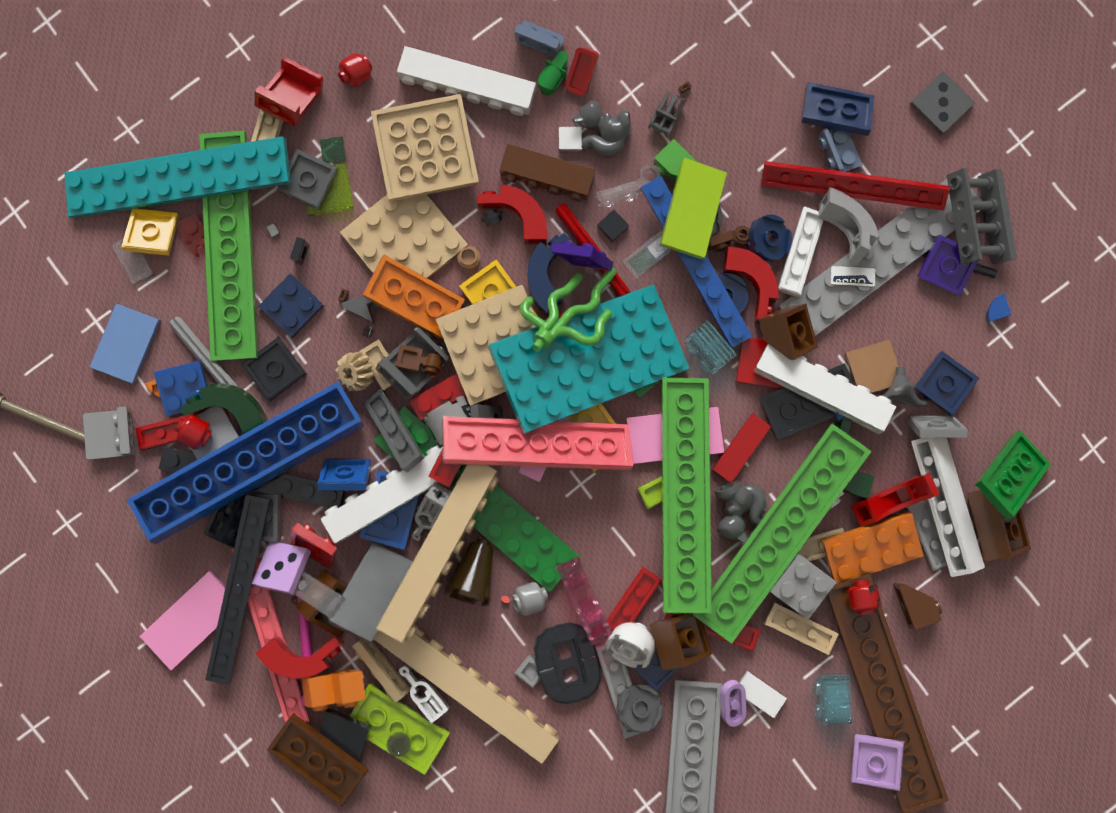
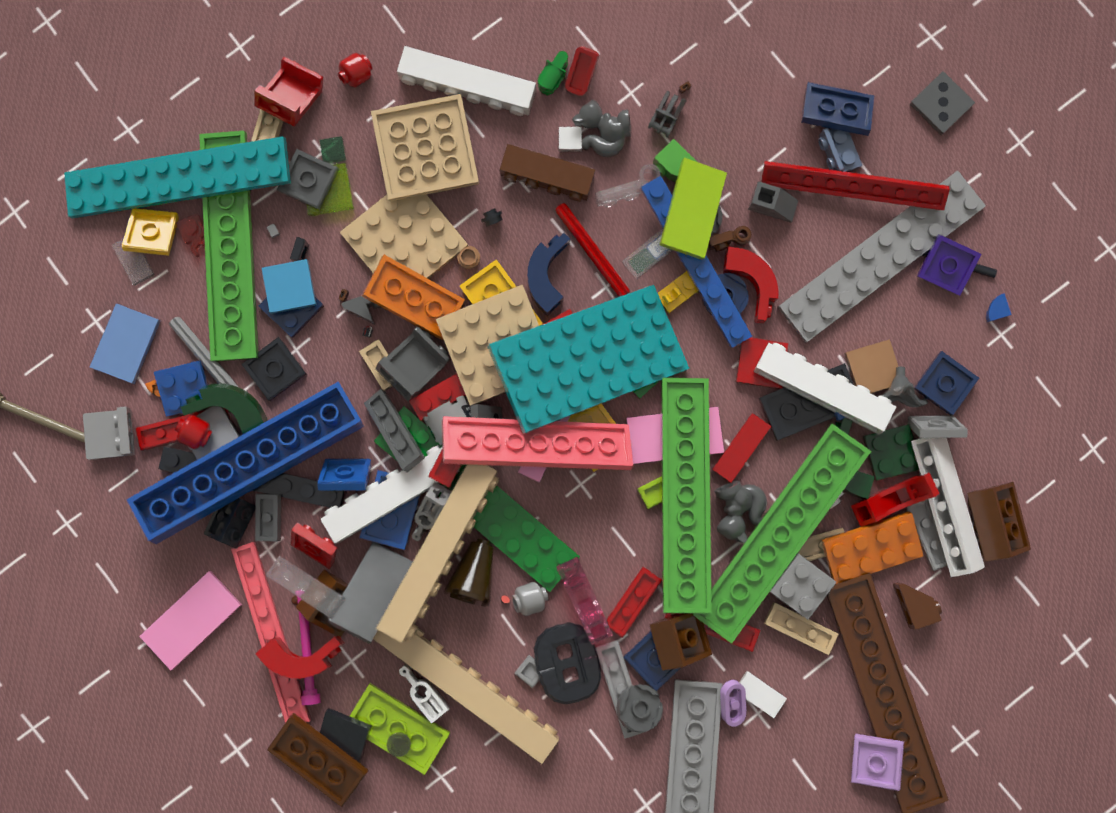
black plate [205,494,271,685] -> none
lavender tile [252,541,311,595] -> none
orange brick [302,669,366,711] -> none
tan gear [335,352,376,391] -> none
tan plate [352,640,410,703] -> none
reddish brown plate [395,344,442,376] -> none
red arch [477,185,547,244] -> none
sand blue bracket [514,21,564,57] -> none
bright green plant [520,267,616,352] -> none
dark purple plate [551,241,614,271] -> none
black tile [597,209,629,242] -> none
white cylinder [606,622,655,668] -> none
clear light blue brick [684,320,737,374] -> none
dark blue plate [749,214,792,262] -> none
reddish brown slope [759,303,818,360] -> none
white tile [778,207,823,298] -> none
clear light blue brick [814,673,853,725] -> none
light grey arch [818,187,878,265] -> none
white sticker [831,266,875,286] -> none
red head [847,579,881,615] -> none
dark grey fence [946,168,1017,265] -> none
green plate [975,430,1051,520] -> none
none -> dark azure tile [262,259,317,314]
none -> yellow plate [658,271,699,314]
none -> dark grey slope [748,181,798,223]
none -> dark green plate [863,424,919,481]

